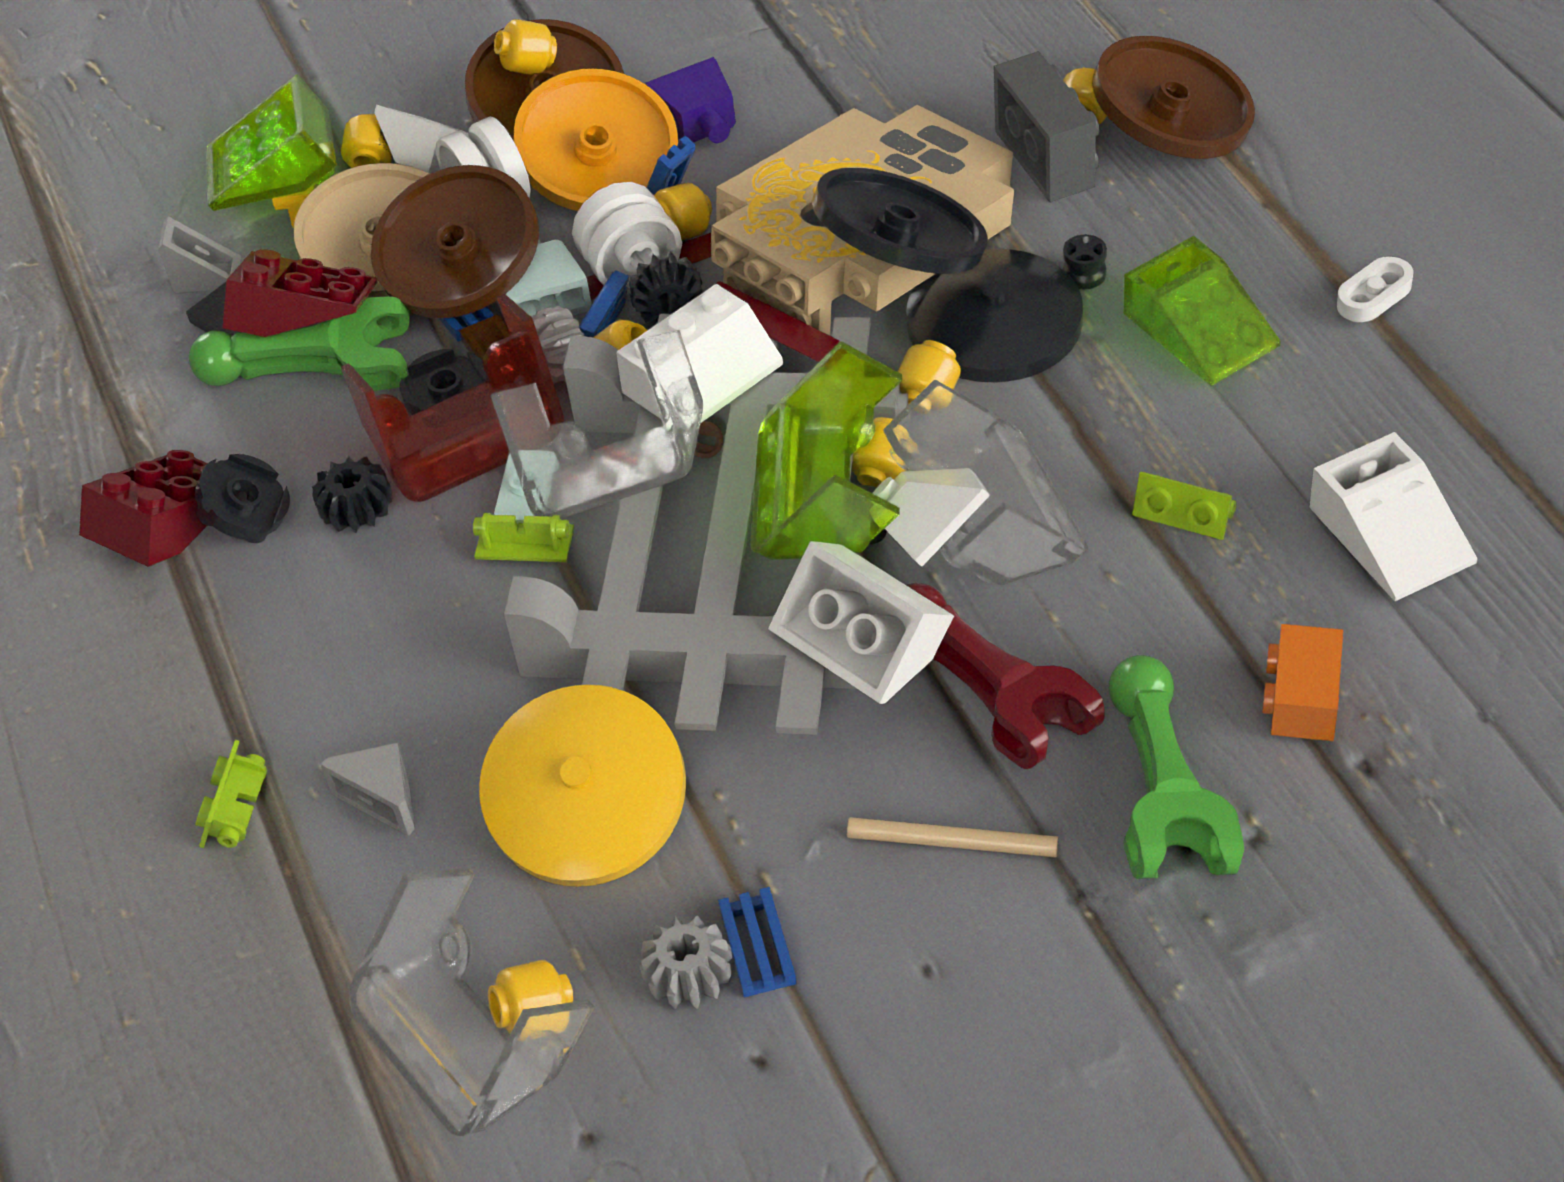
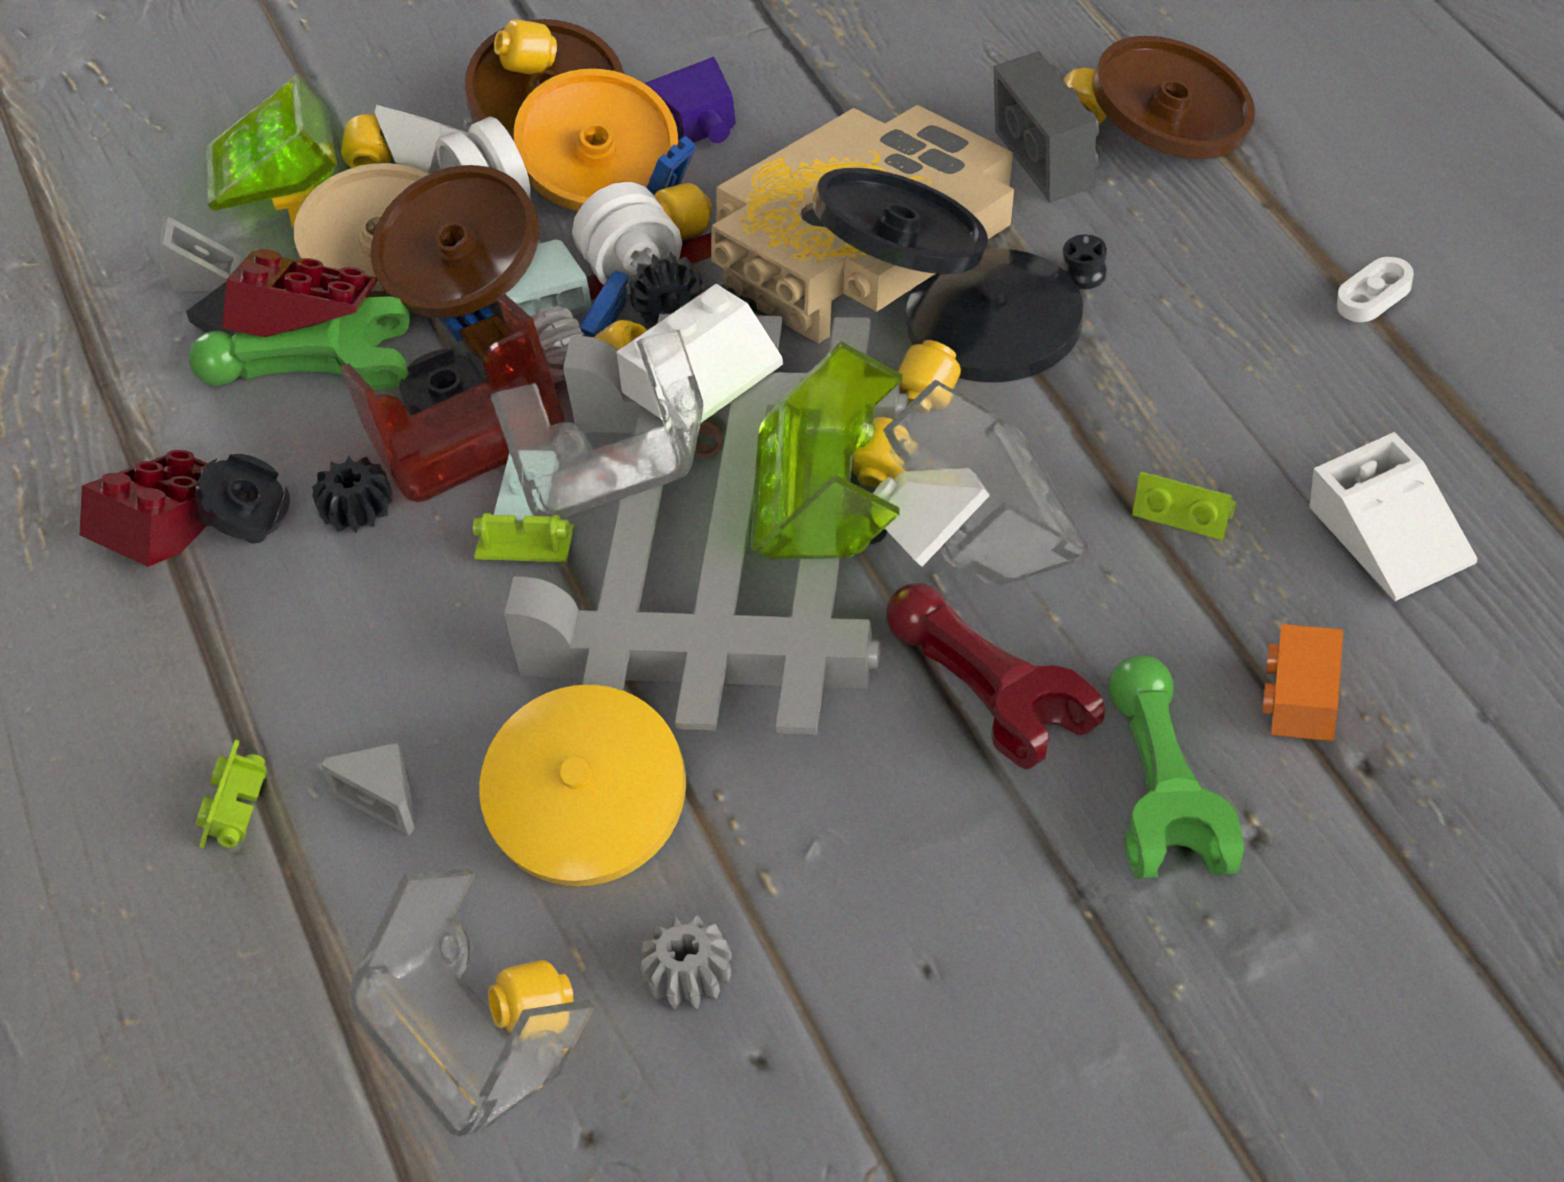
dark red sticker [714,281,850,367] -> none
blue tile [718,887,797,998] -> none
white slope [768,541,954,704] -> none
tan bar [847,817,1058,857] -> none
clear neon green slope [1123,236,1281,386] -> none

